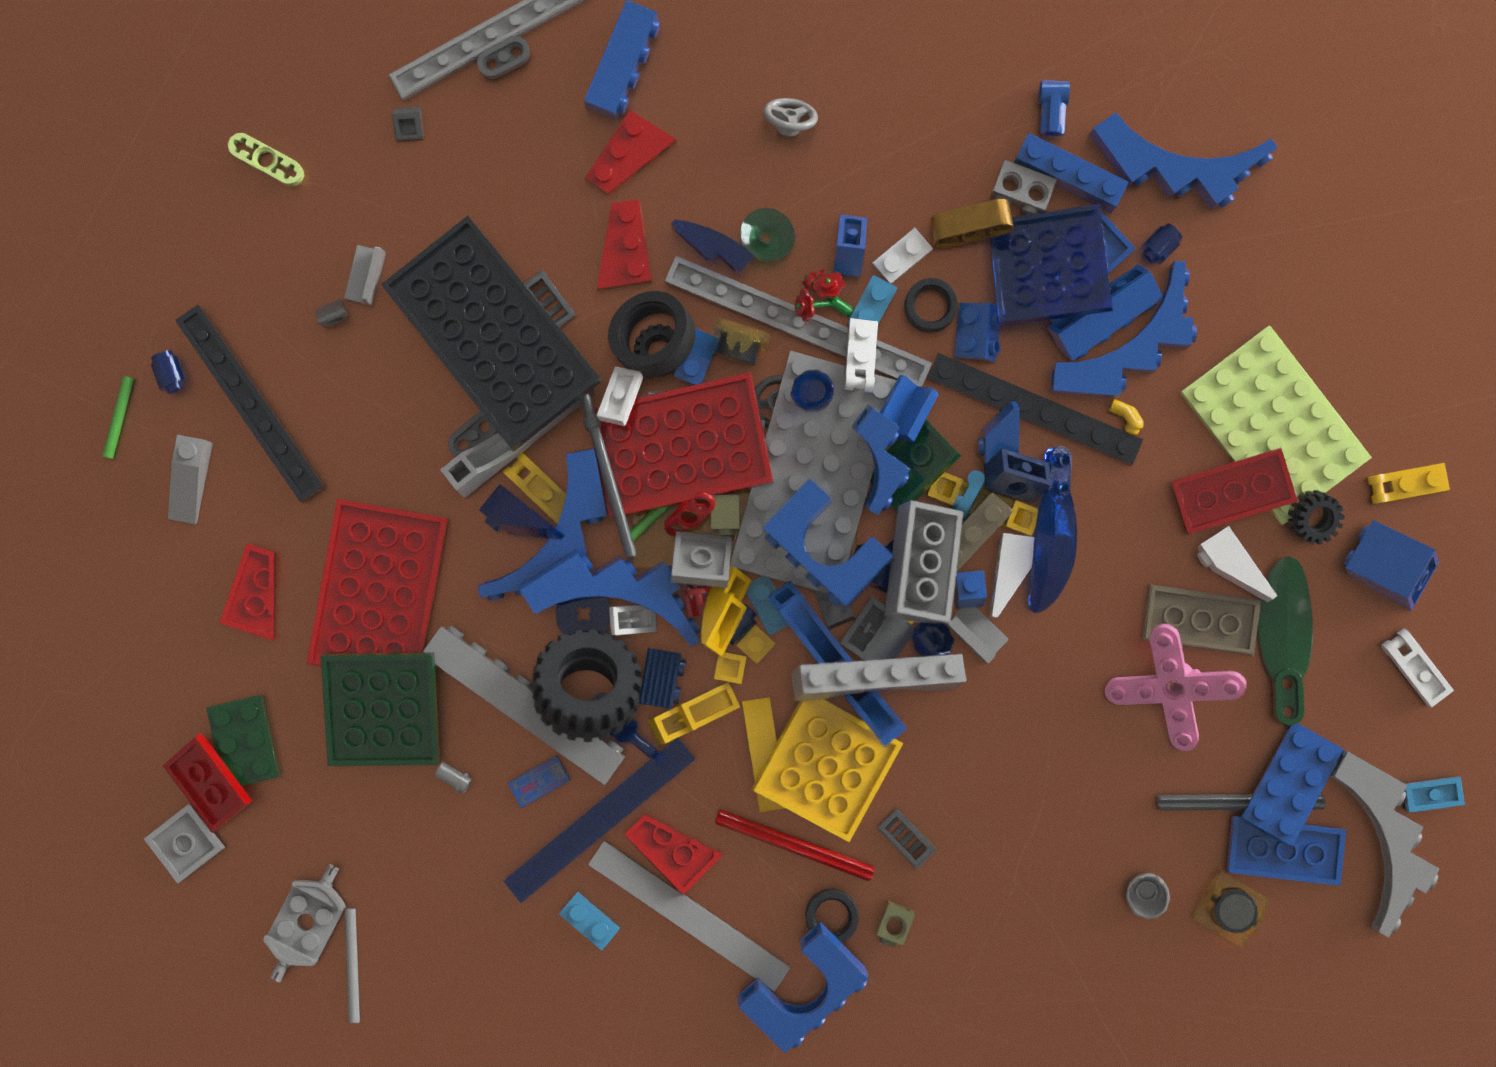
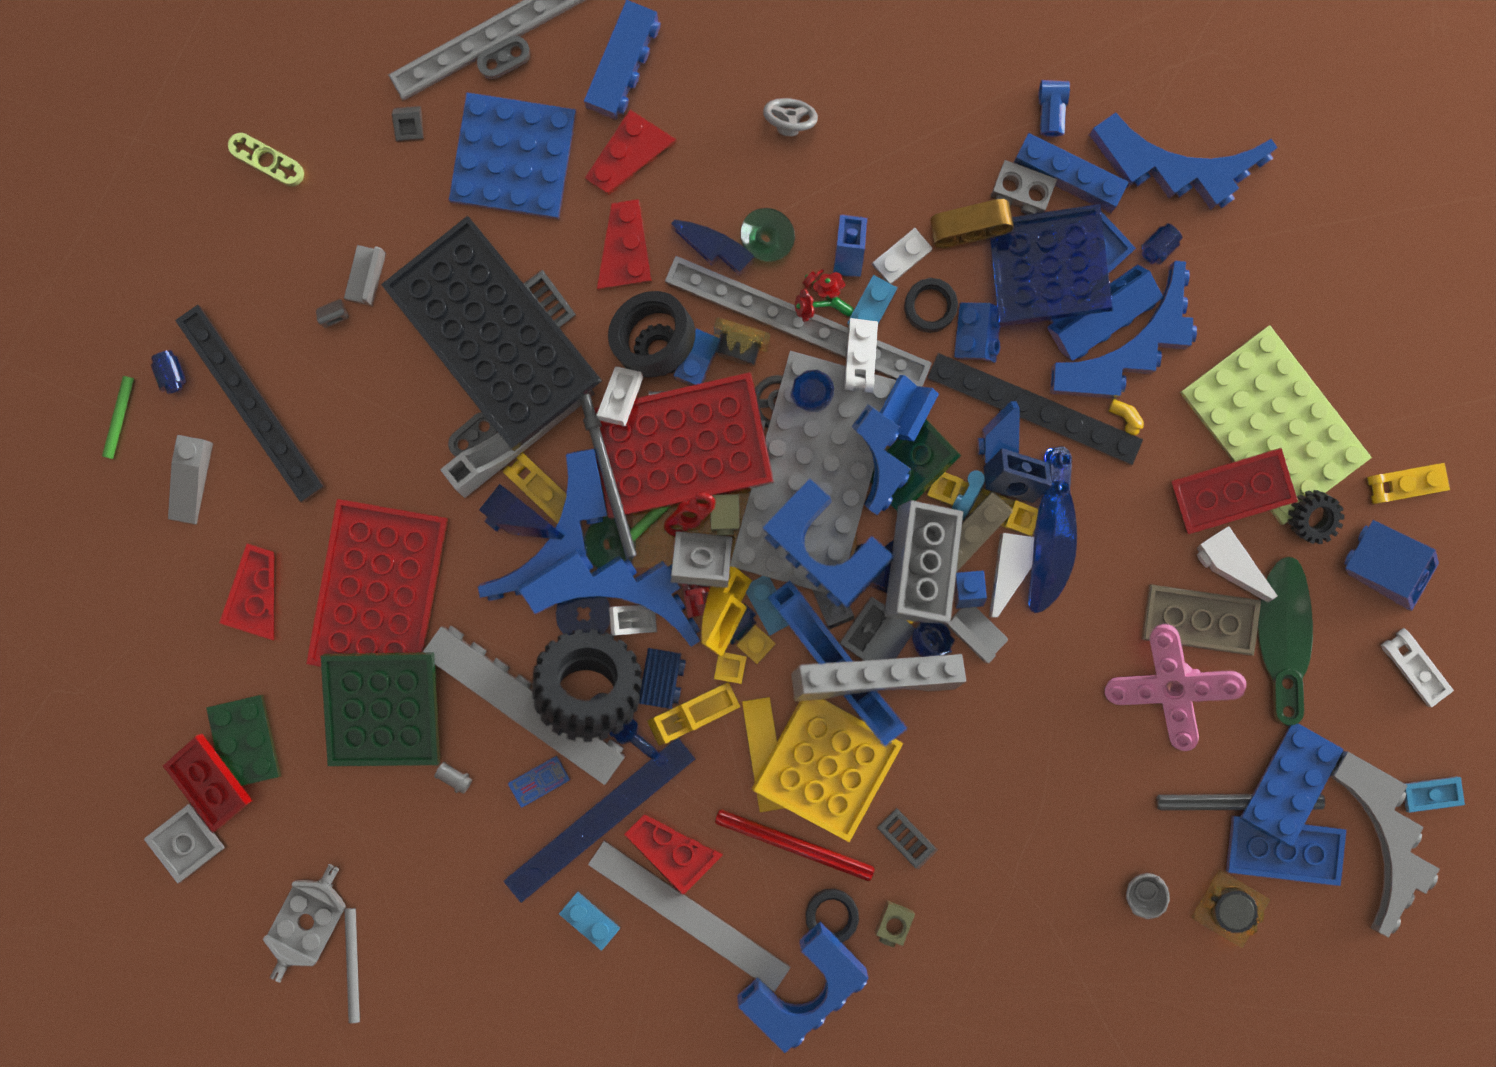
none -> blue plate [449,92,576,220]
none -> clear green dish [584,516,637,569]

